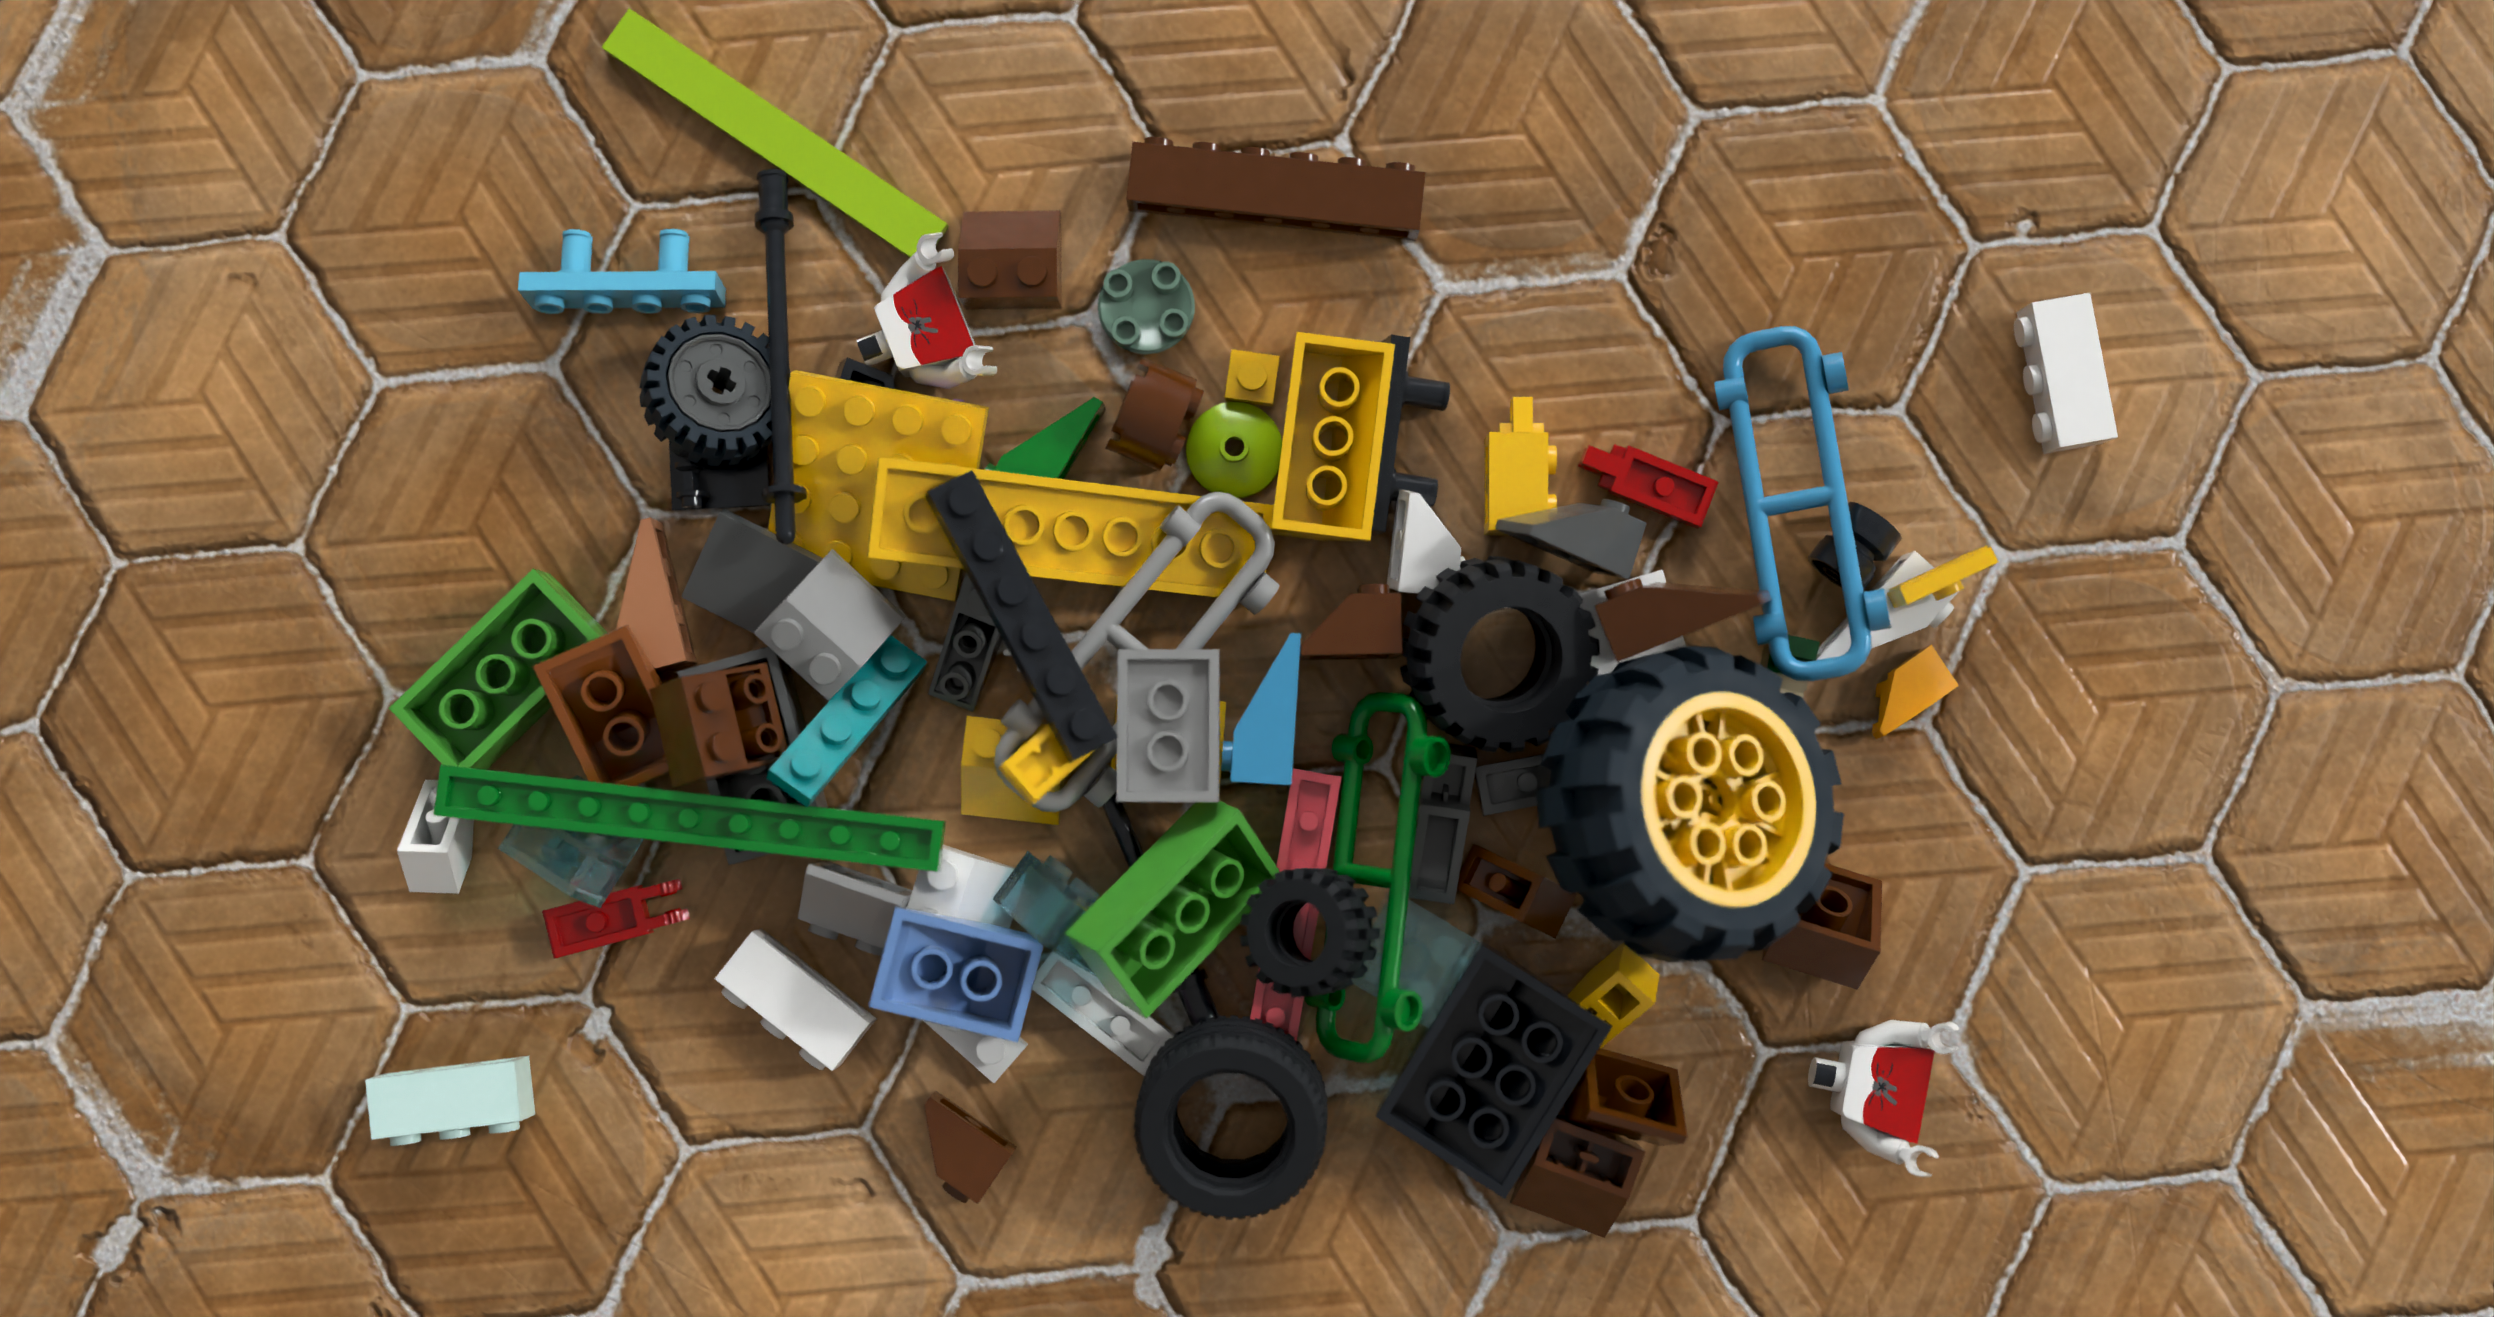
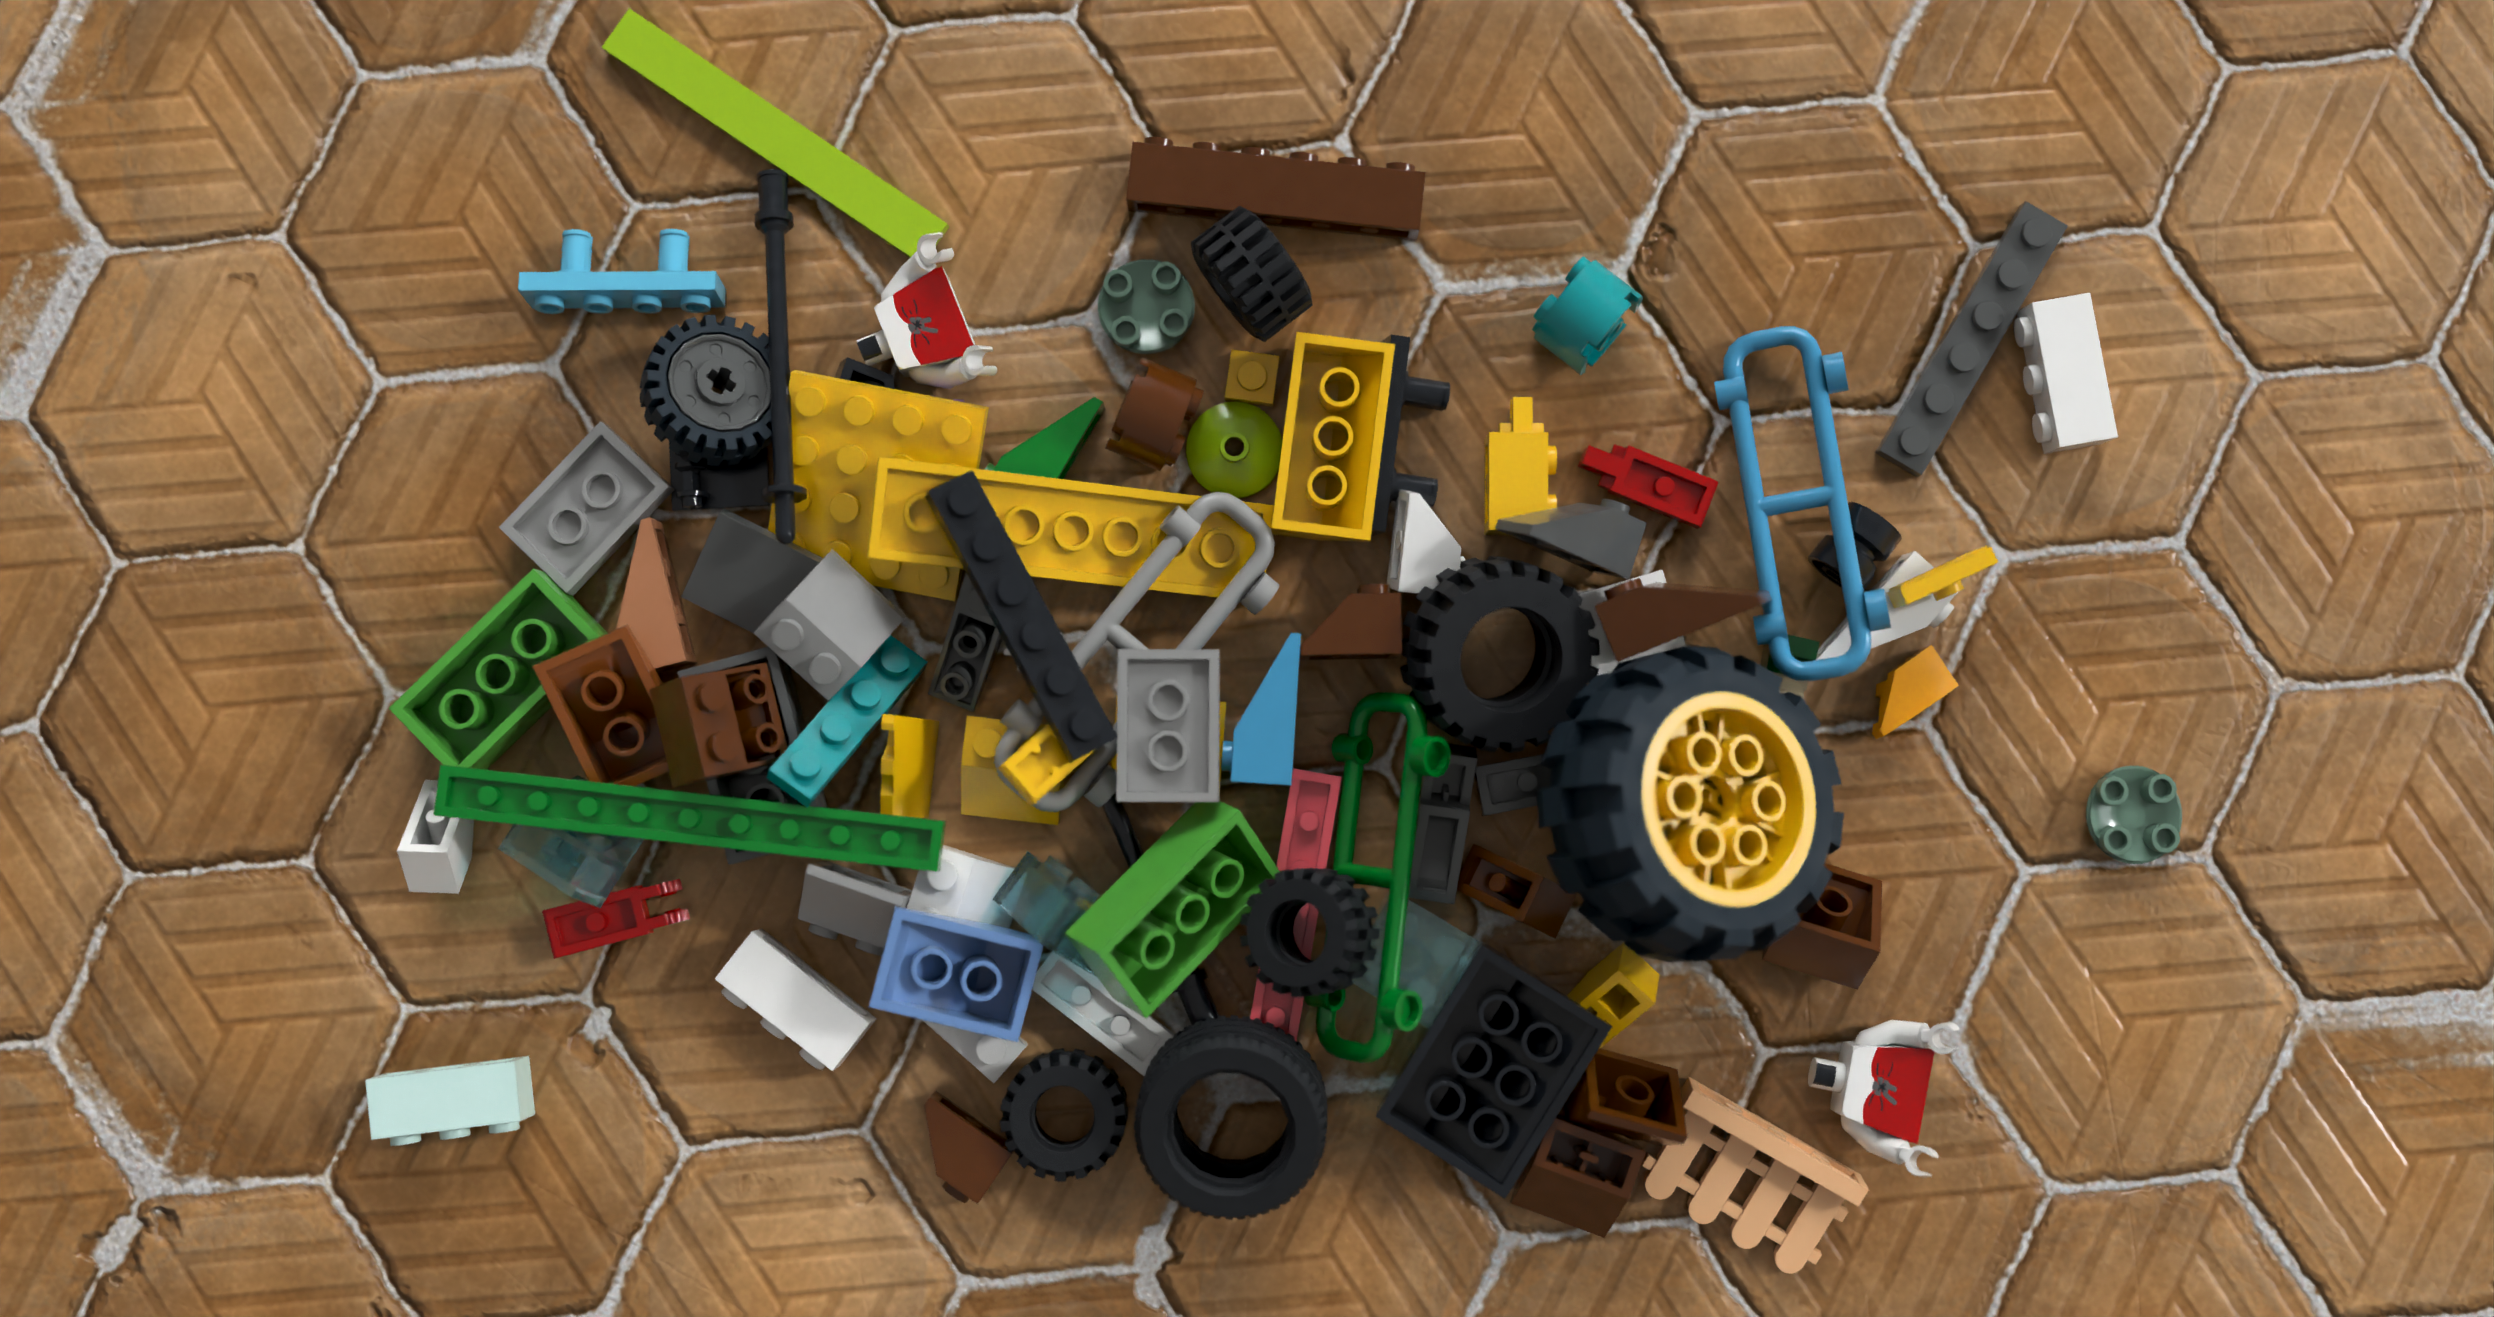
reddish brown slope [958,210,1062,310] -> none
none -> light grey plate [499,421,675,596]
none -> yellow slope [880,714,939,818]
none -> black tyre [1000,1048,1129,1182]
none -> black tyre [1191,206,1313,342]
none -> teal brick [1532,256,1643,375]
none -> light nougat fence [1642,1077,1869,1274]
none -> dark grey plate [1875,201,2068,477]
none -> sand green dish [2086,766,2182,864]

